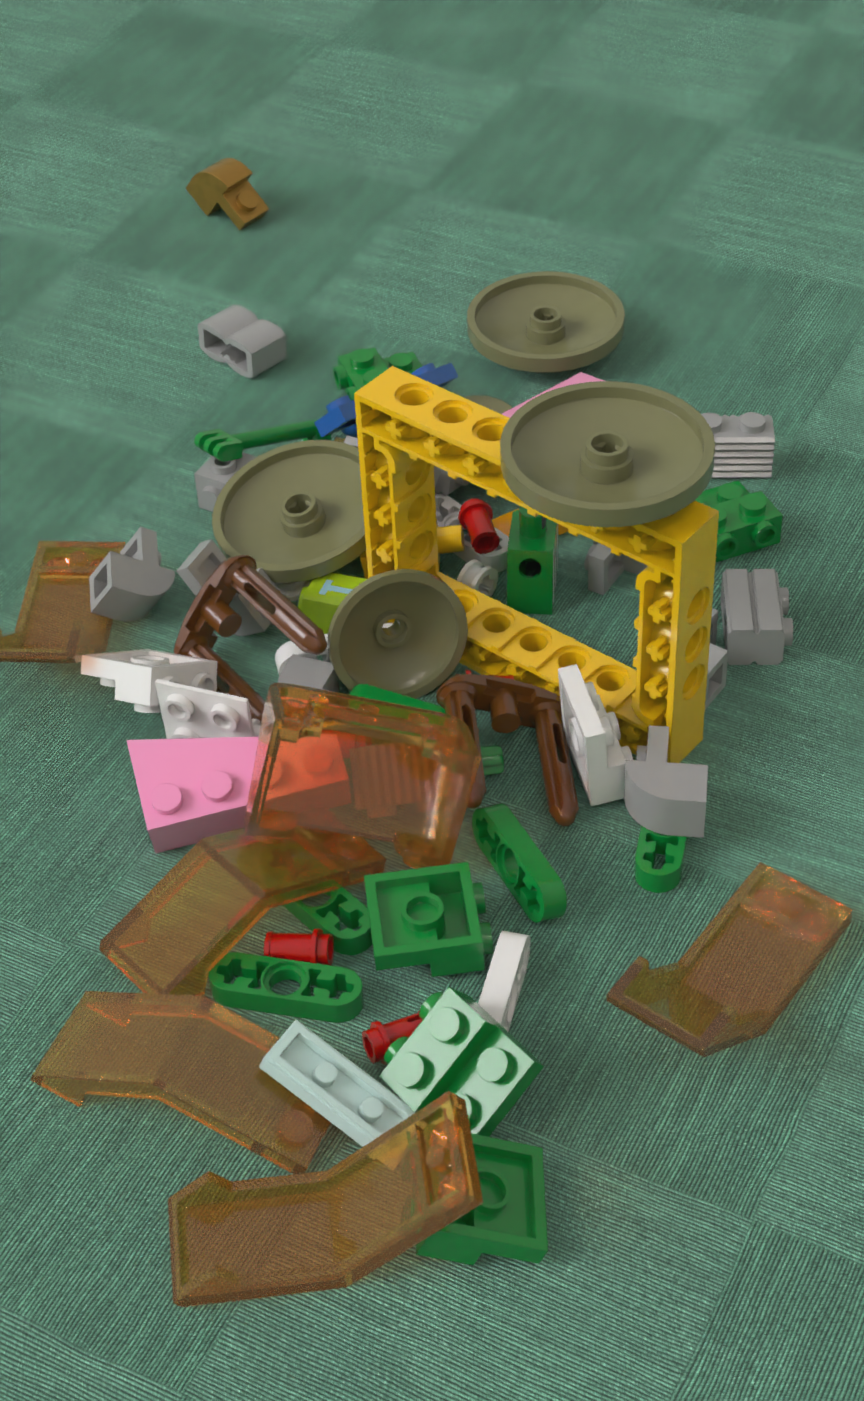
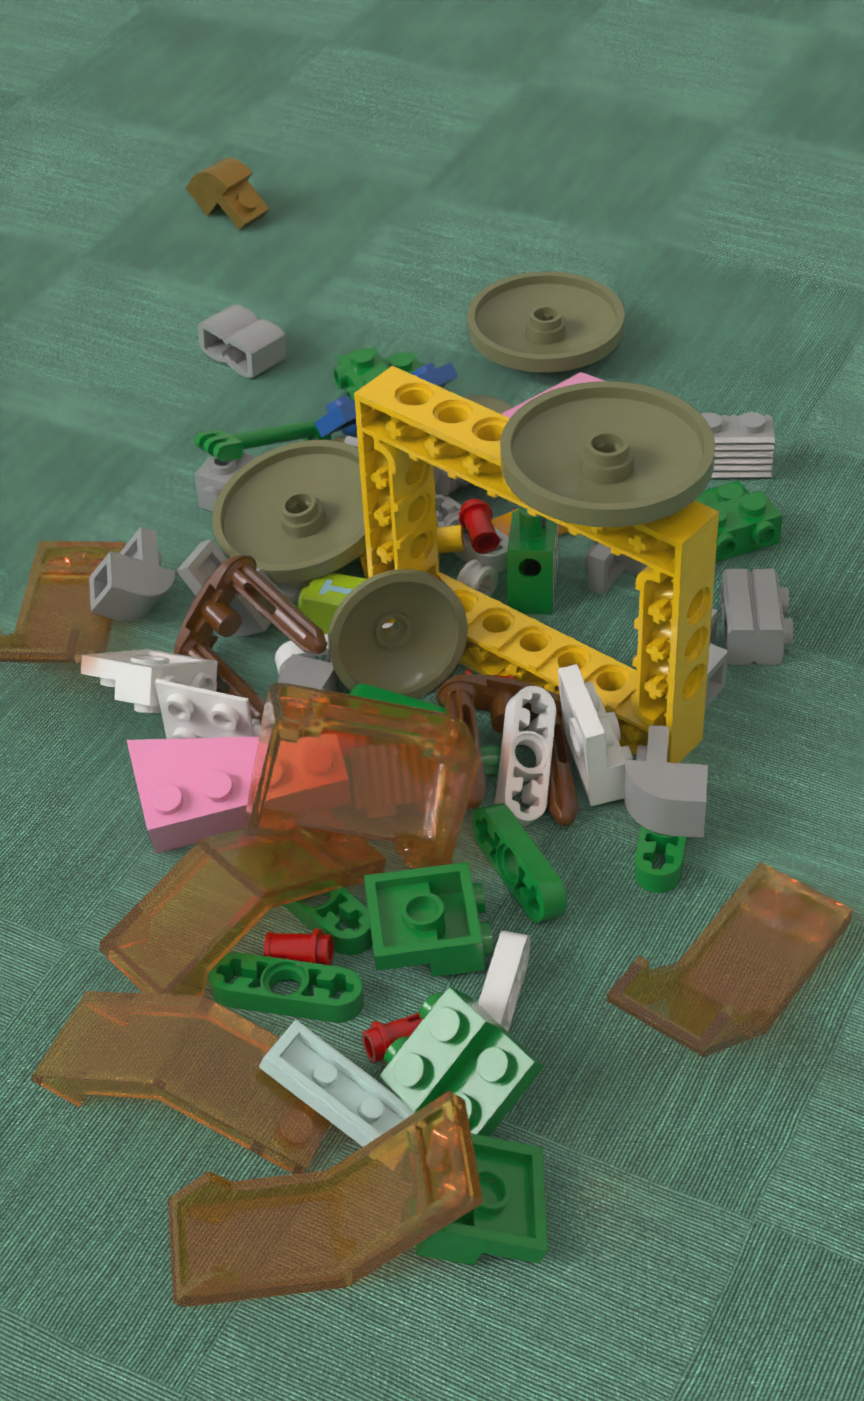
none -> white beam [495,686,556,827]

